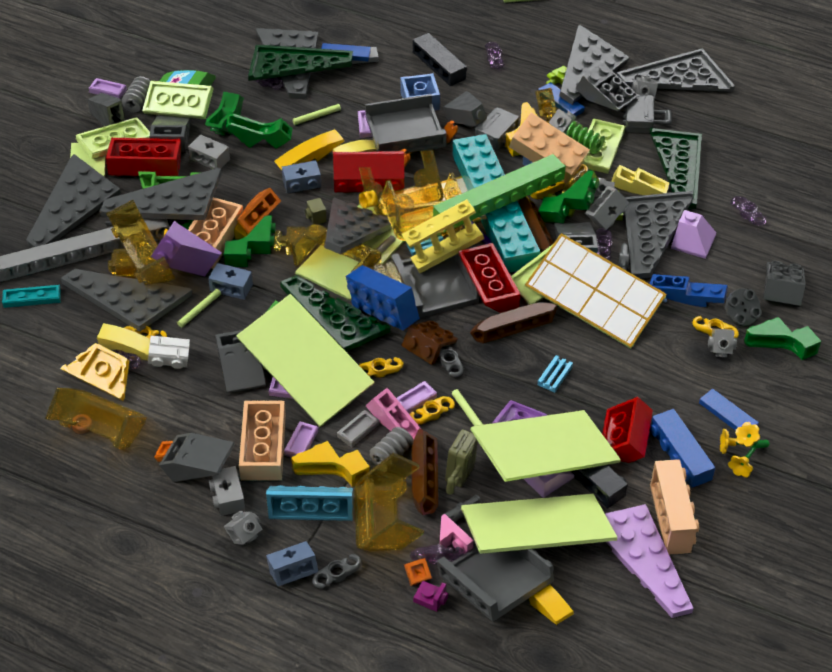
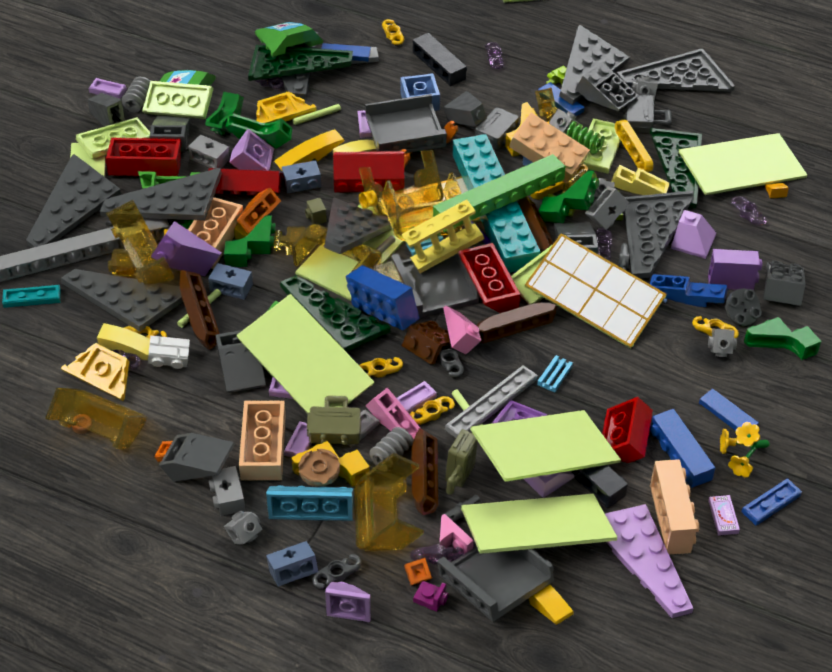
none -> reddish brown brick [180,270,220,350]
none -> red slope [208,168,283,195]
none -> lavender slope [229,129,274,171]
none -> bright green wedge [255,22,323,57]
none -> yellow wing [256,92,316,123]
none -> medium nougat tile [299,449,340,487]
none -> olive piece [307,396,361,445]
none -> lavender slope [325,582,371,622]
none -> yellow piece [382,19,405,45]
none -> bright pink slope [443,305,481,354]
none -> light grey tile [445,365,538,438]
none -> yellow beam [615,120,653,172]
none -> yellowish green piece [679,133,807,195]
none -> medium lavender brick [708,249,762,290]
none -> lavender tile [708,495,740,535]
none -> blue tile [741,478,802,526]
none -> light orange slope [765,183,789,198]

